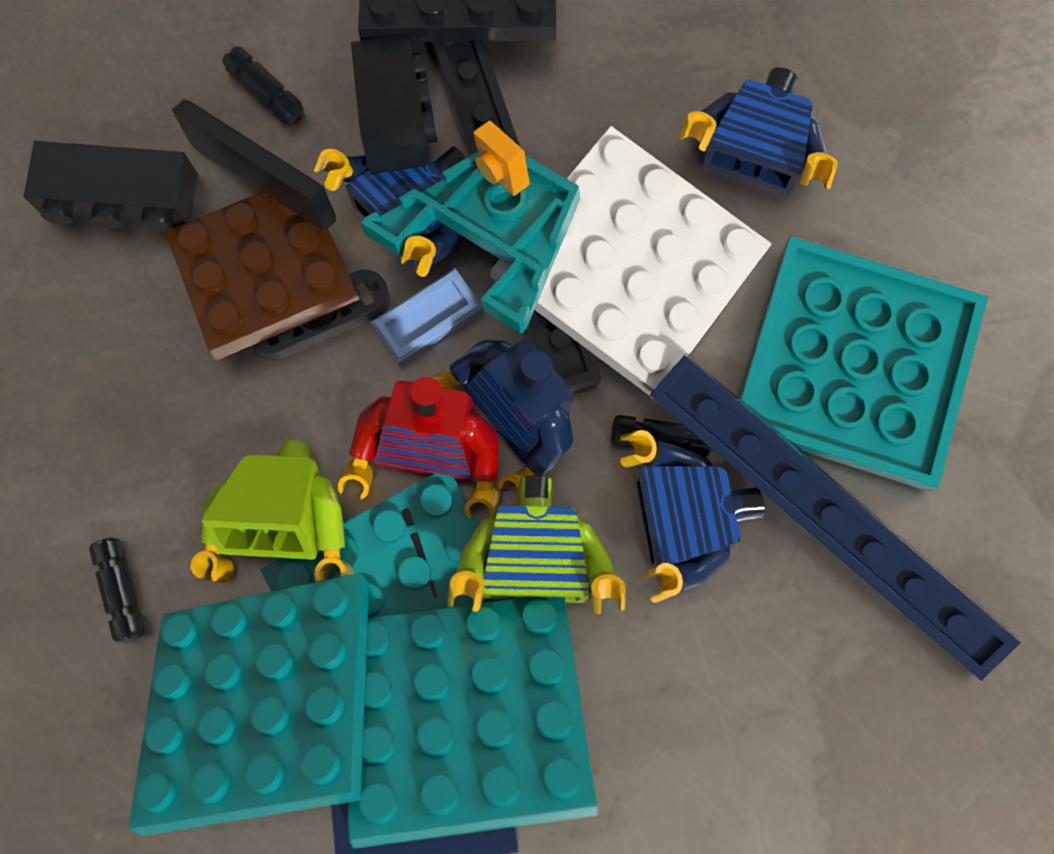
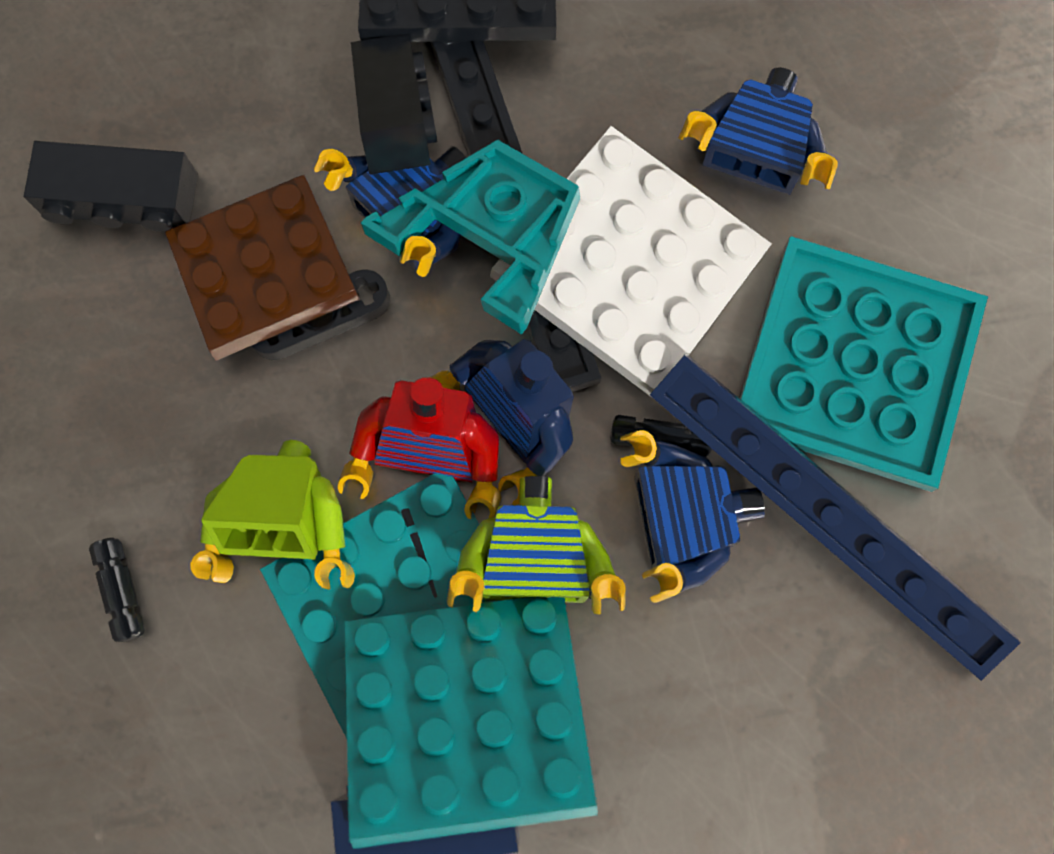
teal plate [128,573,369,836] -> none
black tile [172,99,337,232] -> none
black axle [222,46,304,125] -> none
light blue tile [370,268,484,367] -> none
light orange plate [473,120,530,196] -> none

